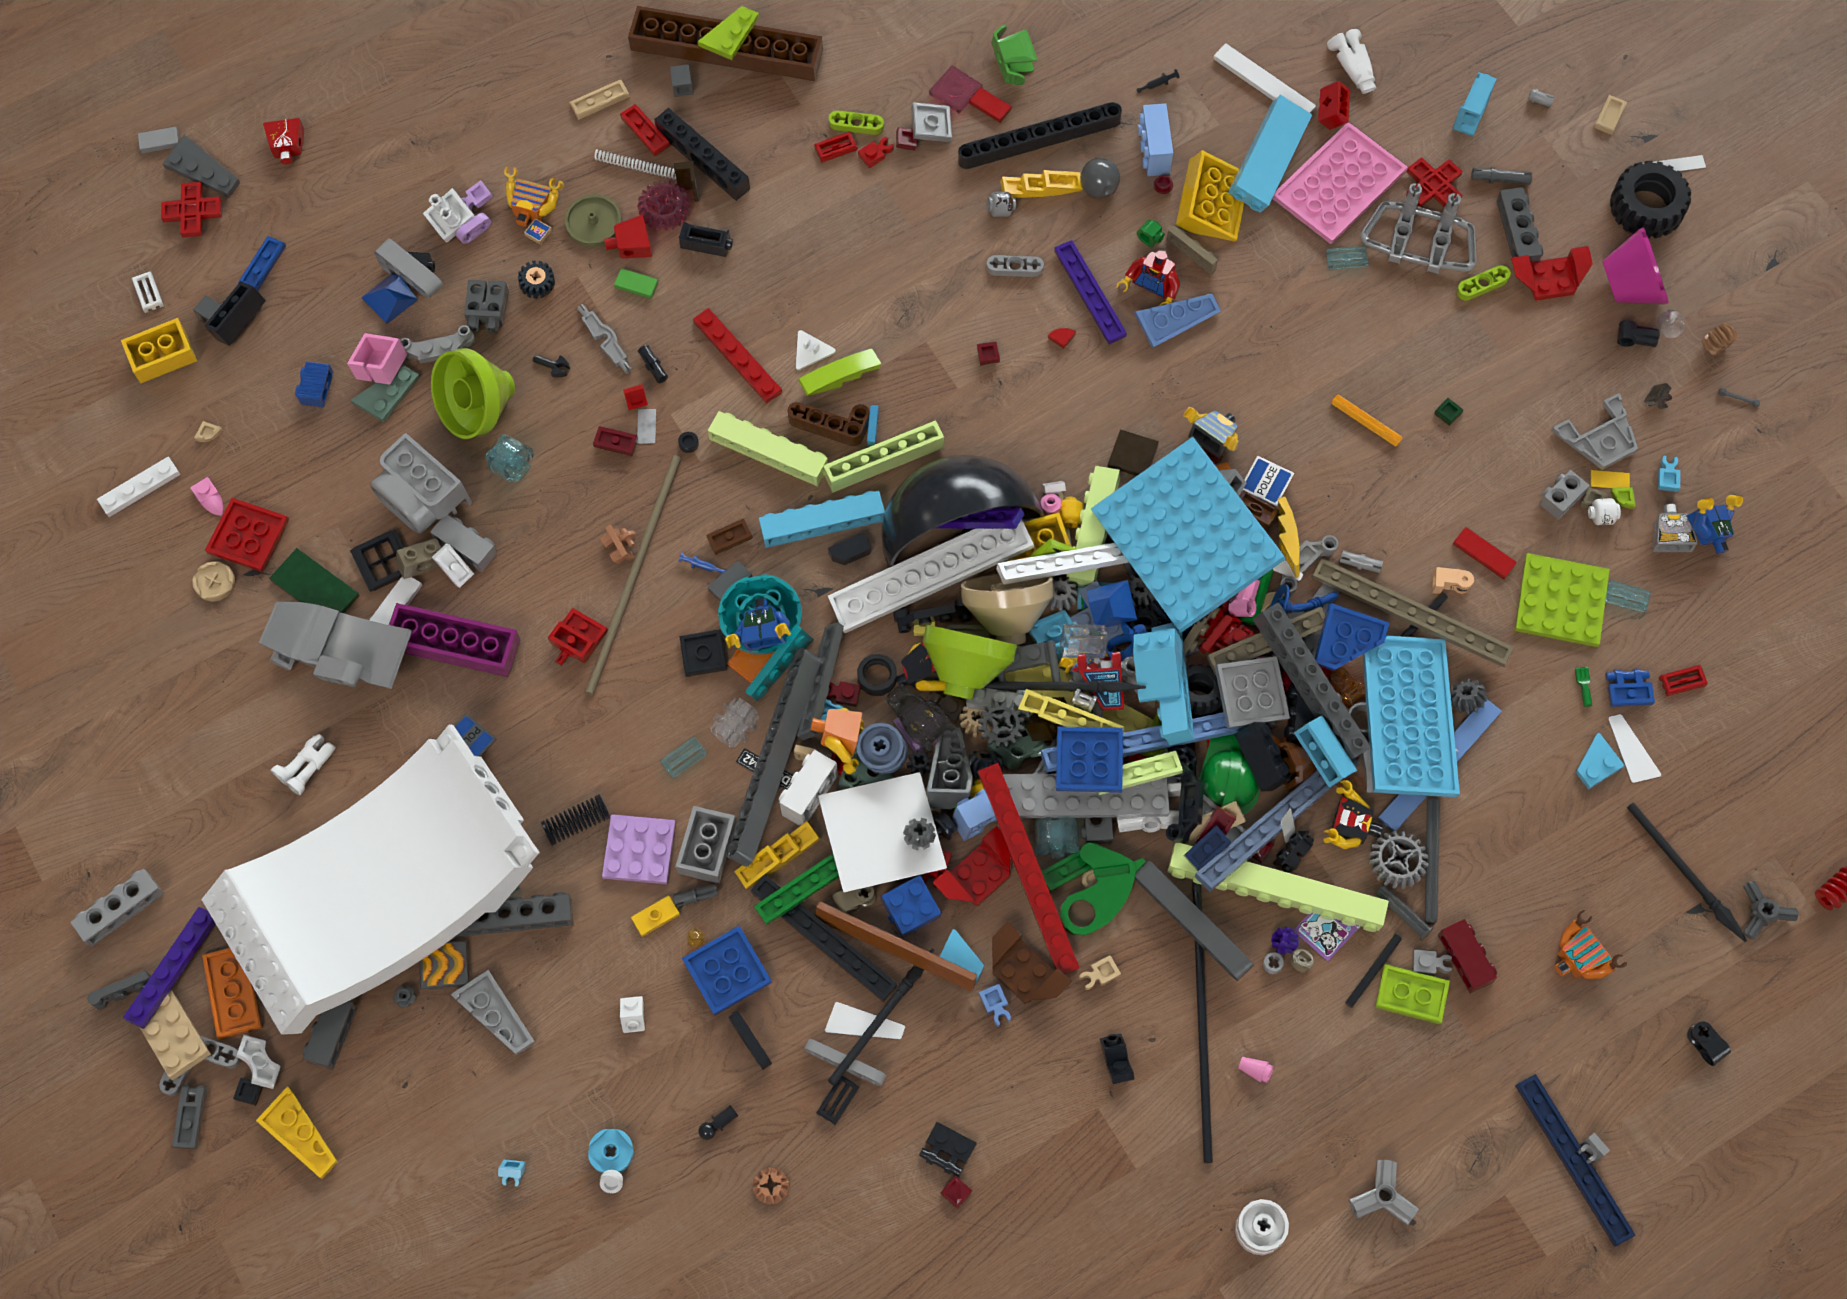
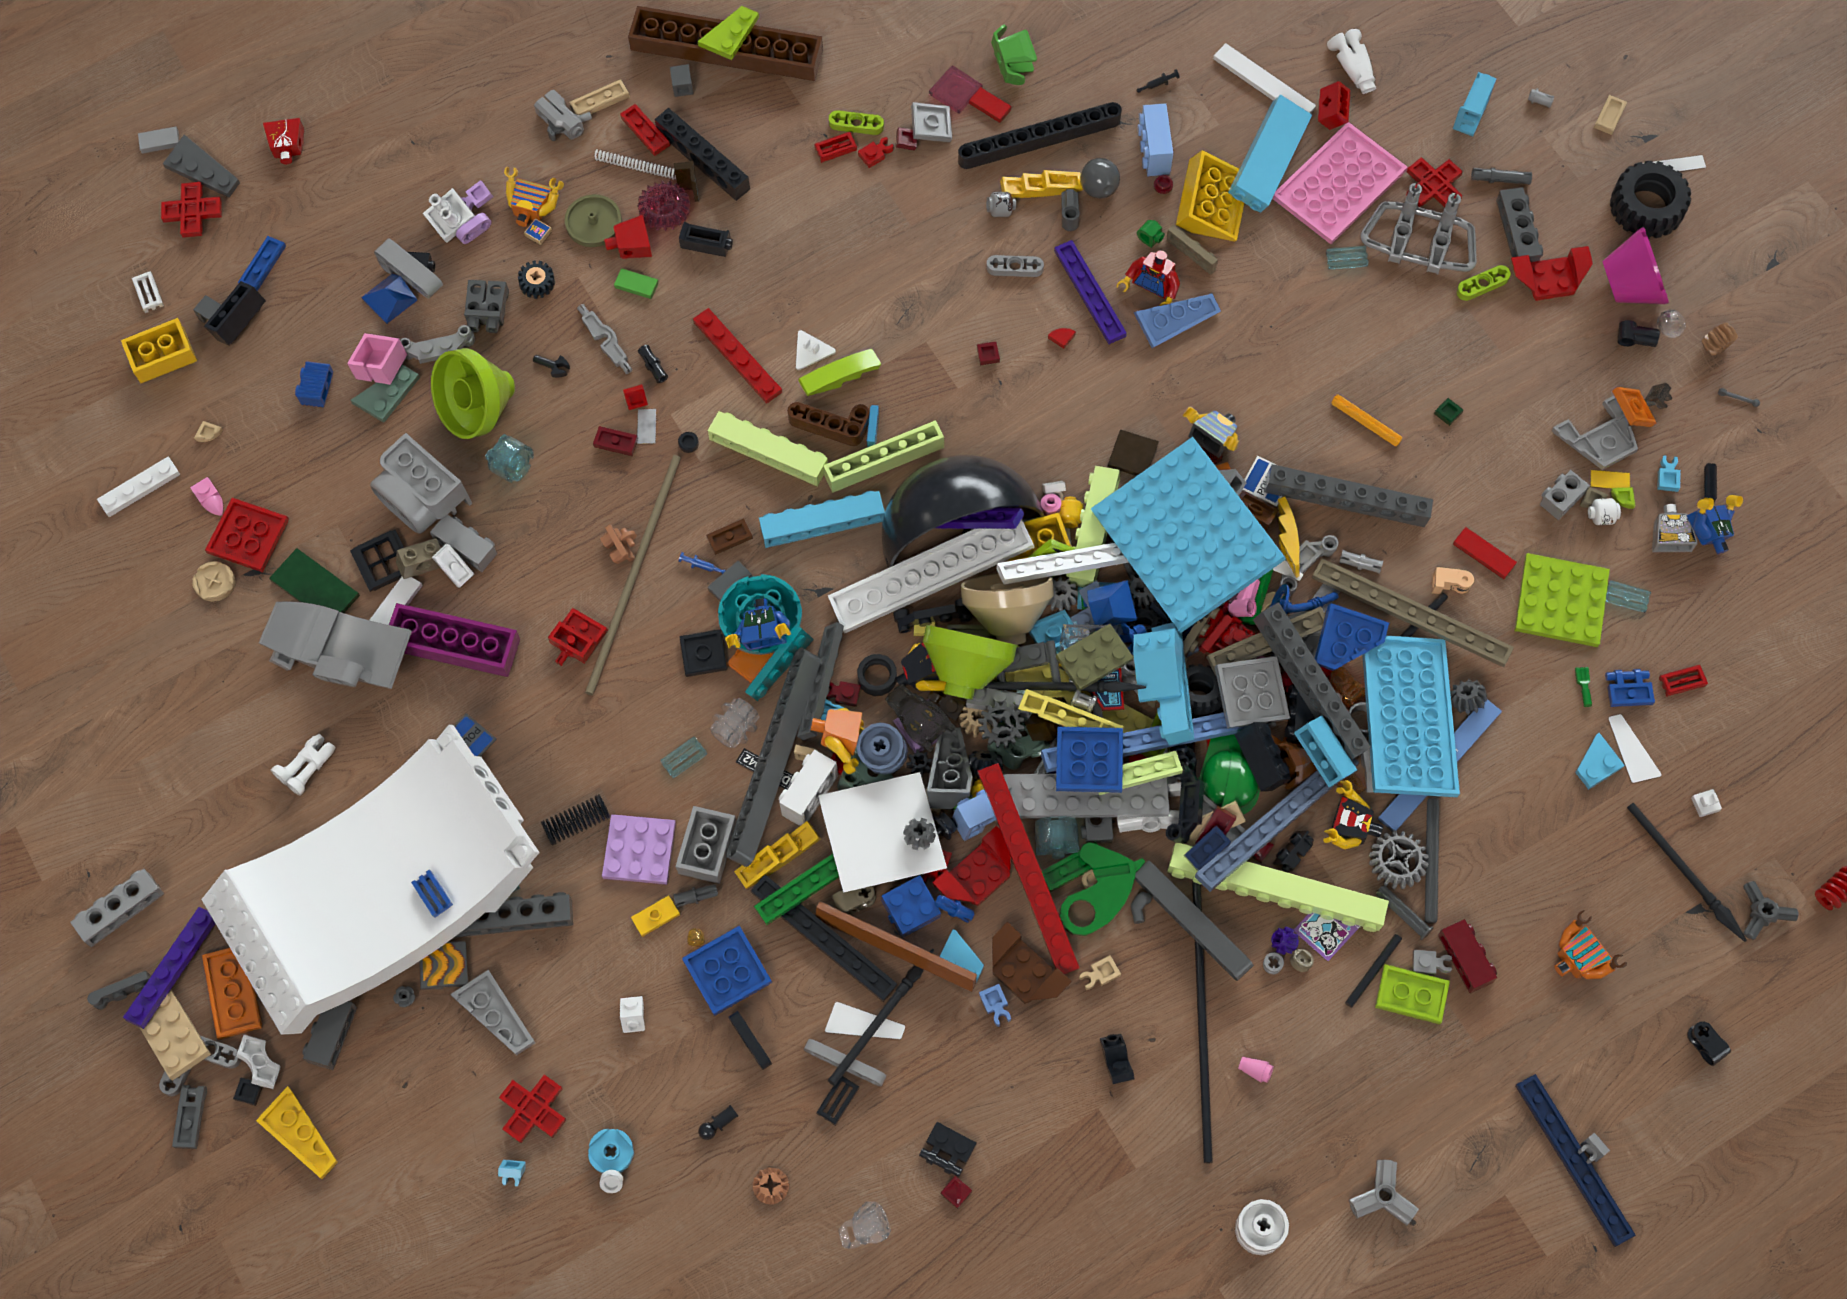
black piece [828,532,871,565] -> none
white sticker [1281,807,1296,844] -> none
none -> blue tile [411,869,453,918]
none -> red plate [499,1074,566,1143]
none -> light grey piece [534,90,592,141]
none -> clear piece [838,1201,891,1249]
none -> blue axle [935,895,974,923]
none -> olive plate [1056,624,1134,691]
none -> dark grey piece [1061,189,1080,231]
none -> dark grey arm [1131,892,1152,924]
none -> dark grey brick [1264,464,1433,527]
none -> orange plate [1612,387,1656,427]
none -> white tile [1691,789,1722,817]
none -> black axle [1704,463,1717,502]

